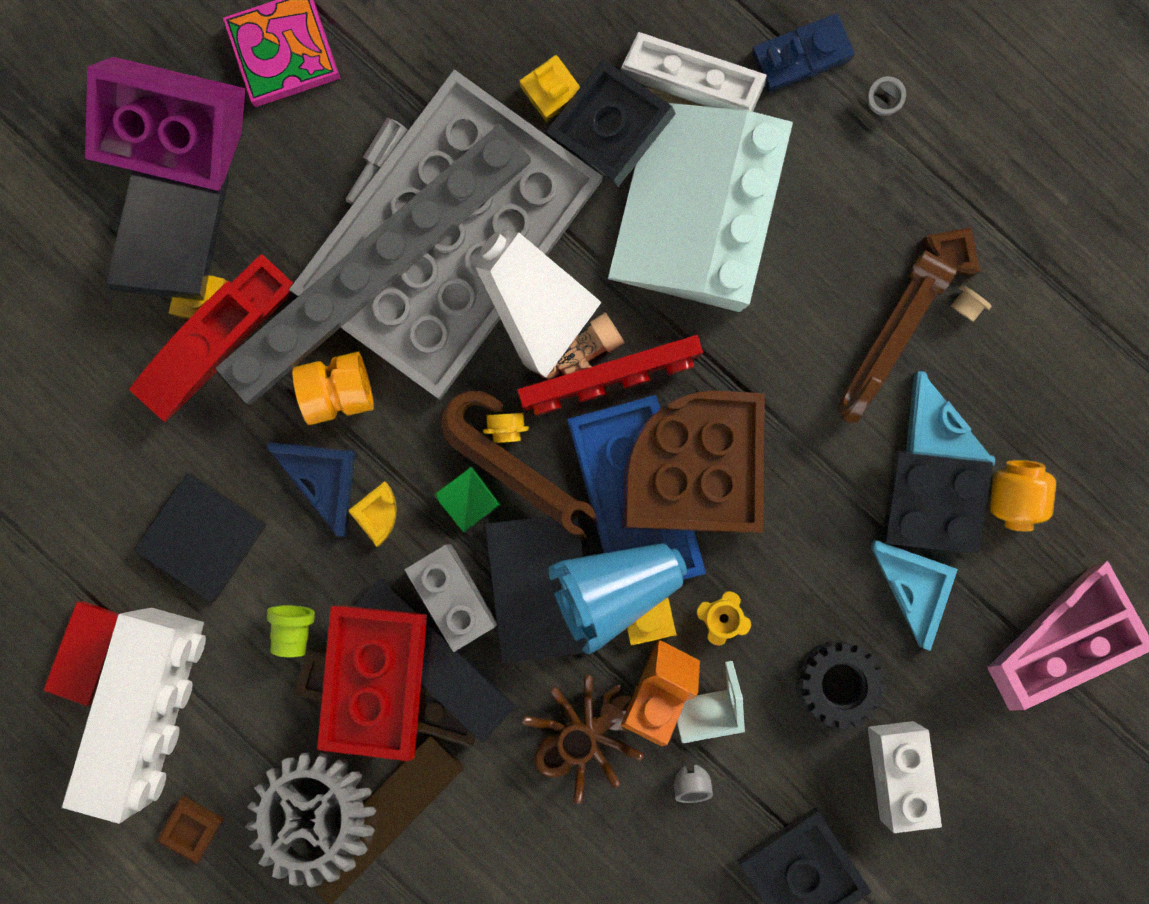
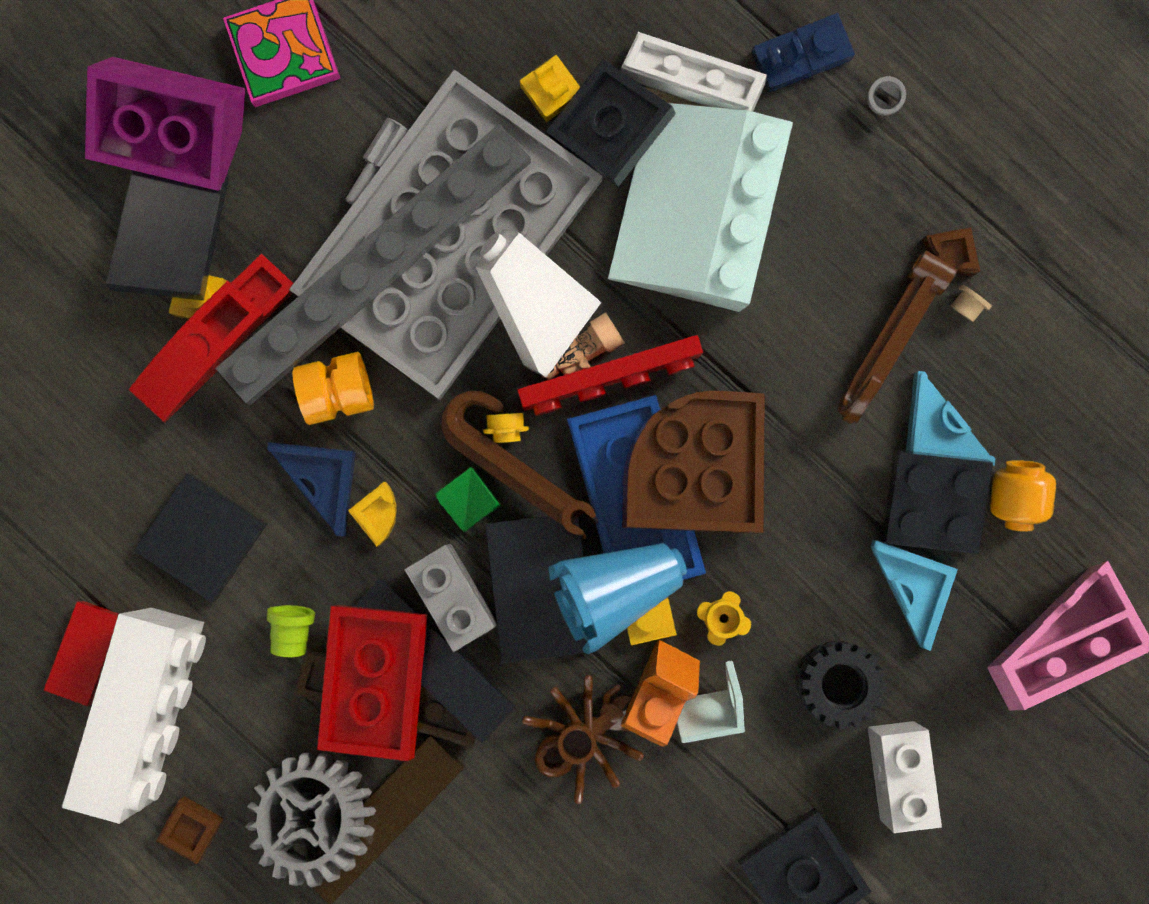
light grey hinge [674,765,713,803] -> none

